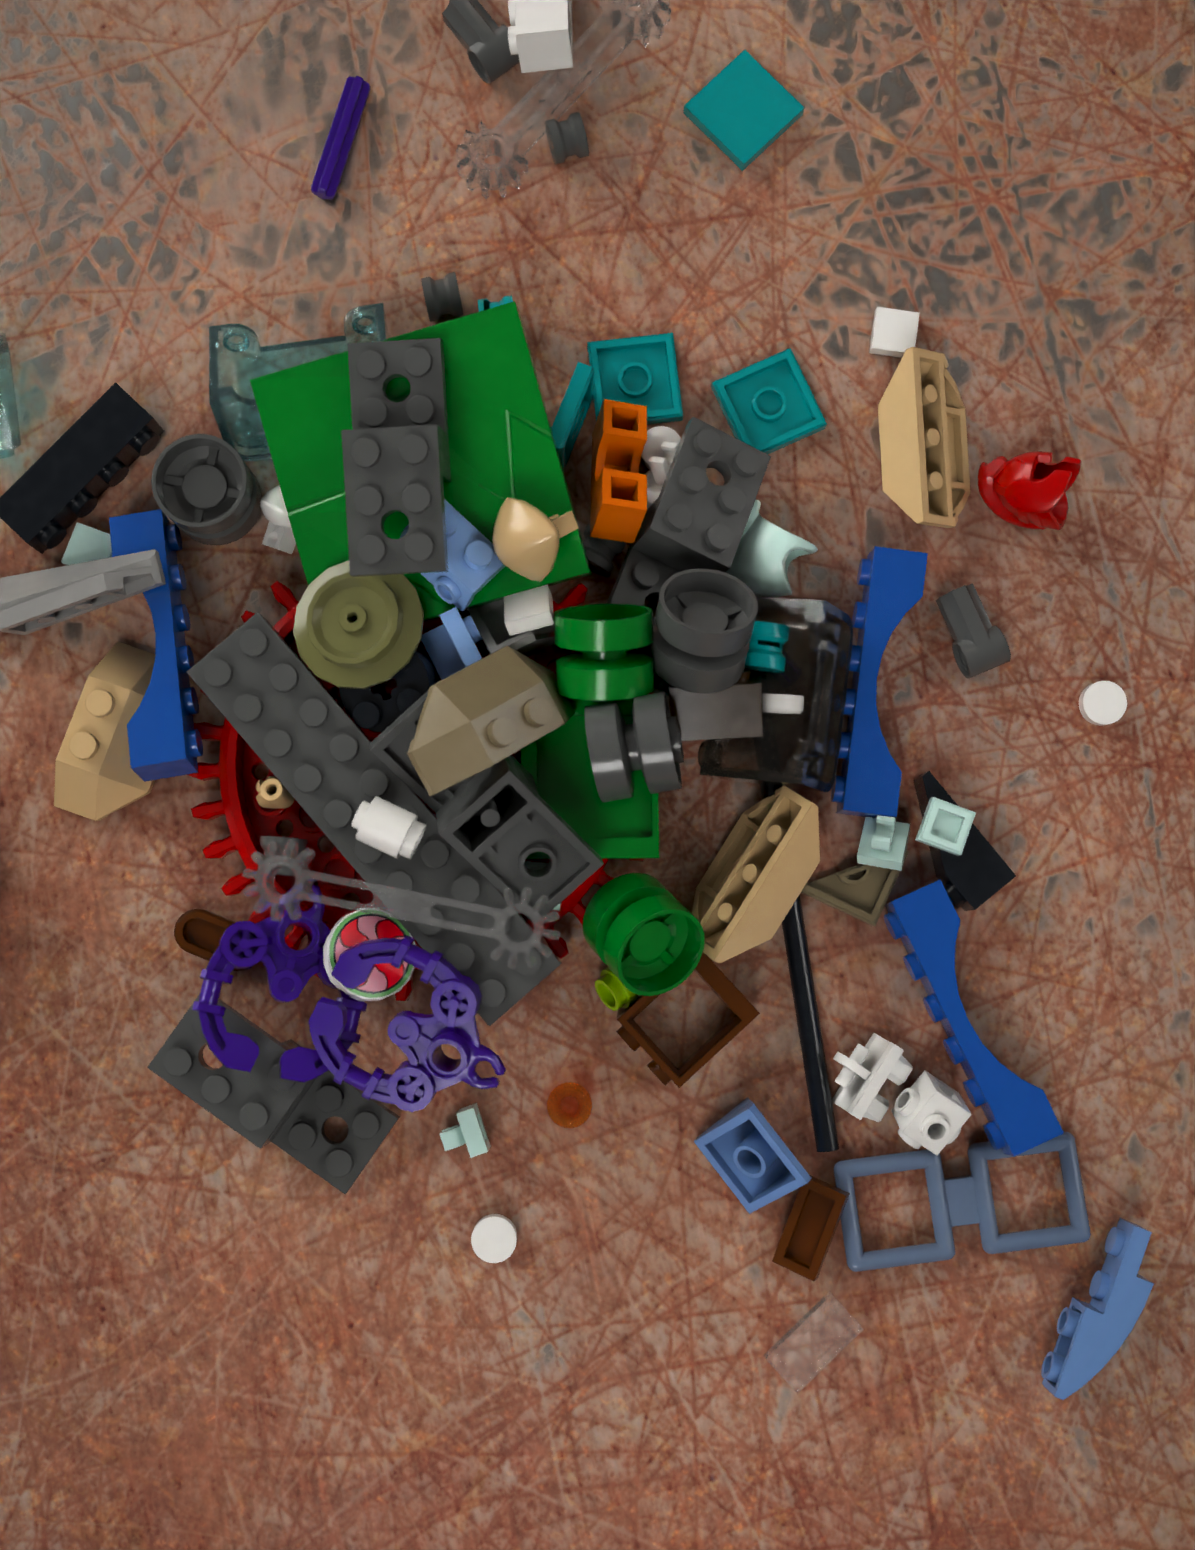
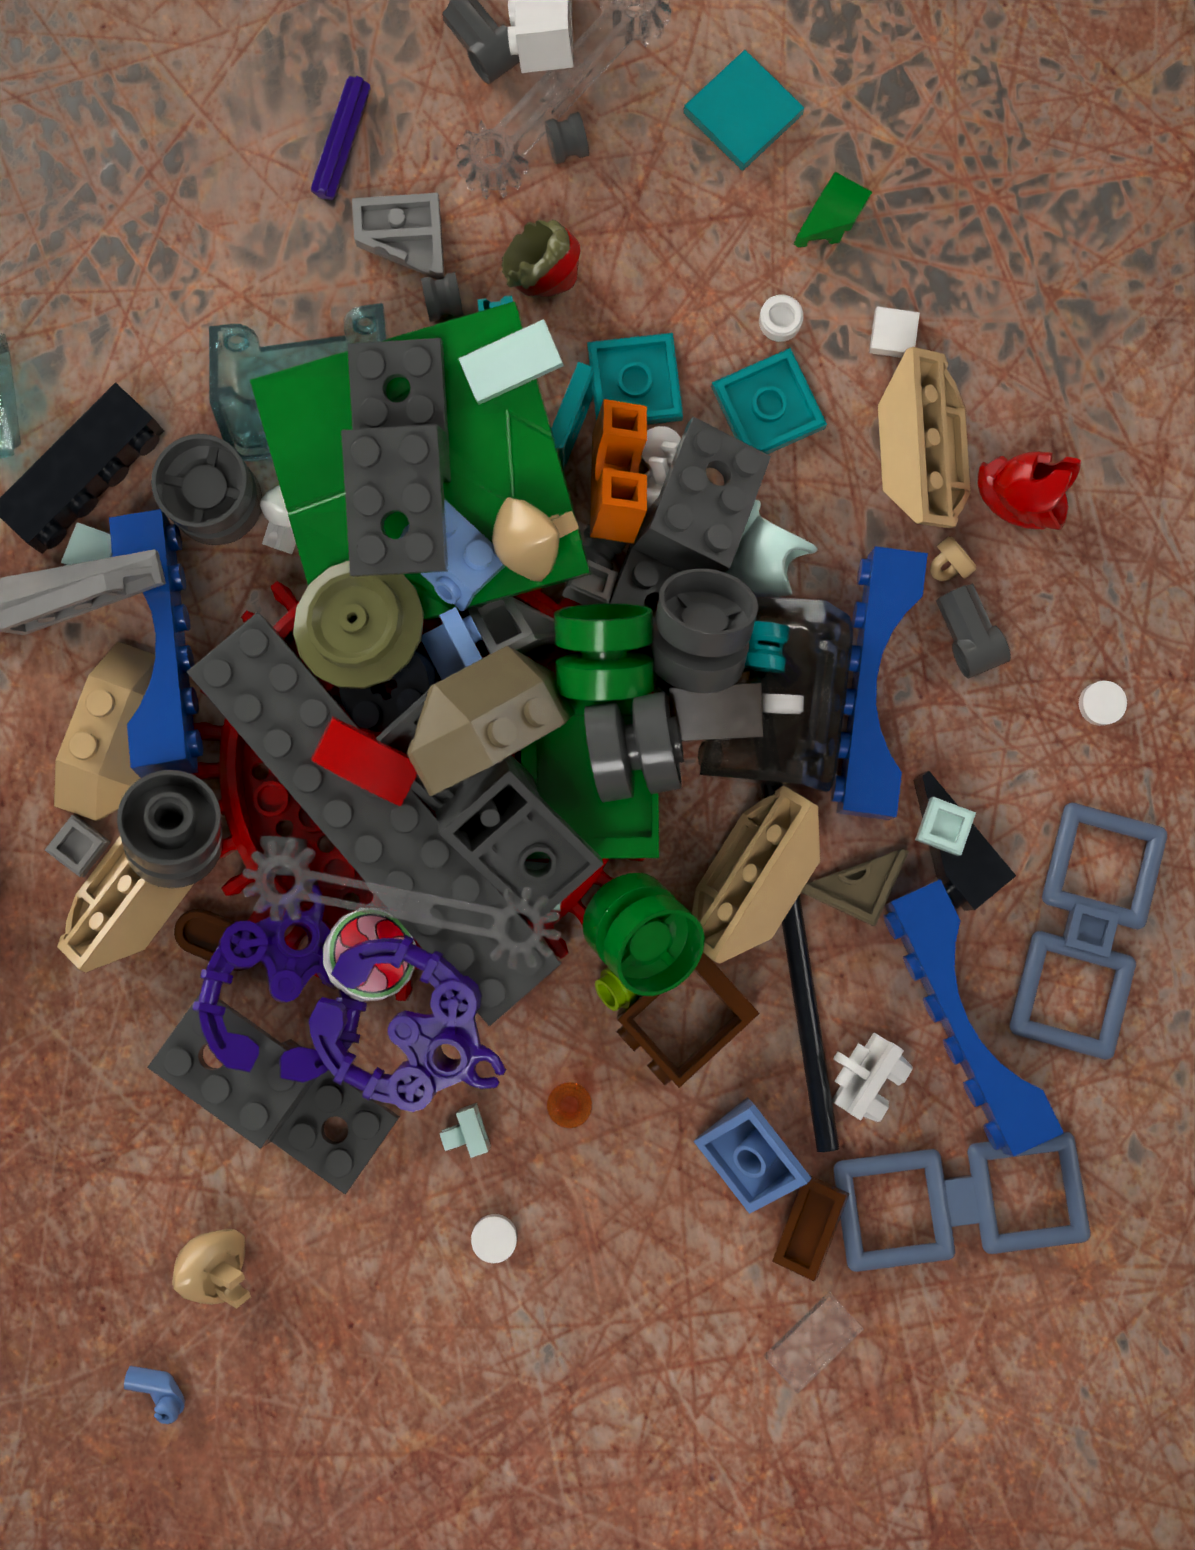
tan arm [255,776,295,809] -> none
white brick [351,796,427,859] -> none
white tile [504,585,554,636] -> none
light aqua tile [857,815,910,871] -> none
white brick [891,1070,972,1155] -> none
medium blue slope [1041,1218,1154,1400] -> none
none -> light grey tile [45,815,111,877]
none -> tan wedge [57,836,194,973]
none -> dark grey wheel [117,770,223,888]
none -> medium blue arm [124,1366,185,1424]
none -> tan piece [172,1229,251,1309]
none -> red slope [311,716,417,807]
none -> light grey wing [352,193,444,280]
none -> light aqua tile [458,319,564,404]
none -> olive hair [502,220,581,297]
none -> light grey tile [562,560,618,605]
none -> white tile [759,295,803,342]
none -> green slope [793,172,872,248]
none -> tan tile [930,536,976,581]
none -> sand blue bar [1009,803,1168,1060]

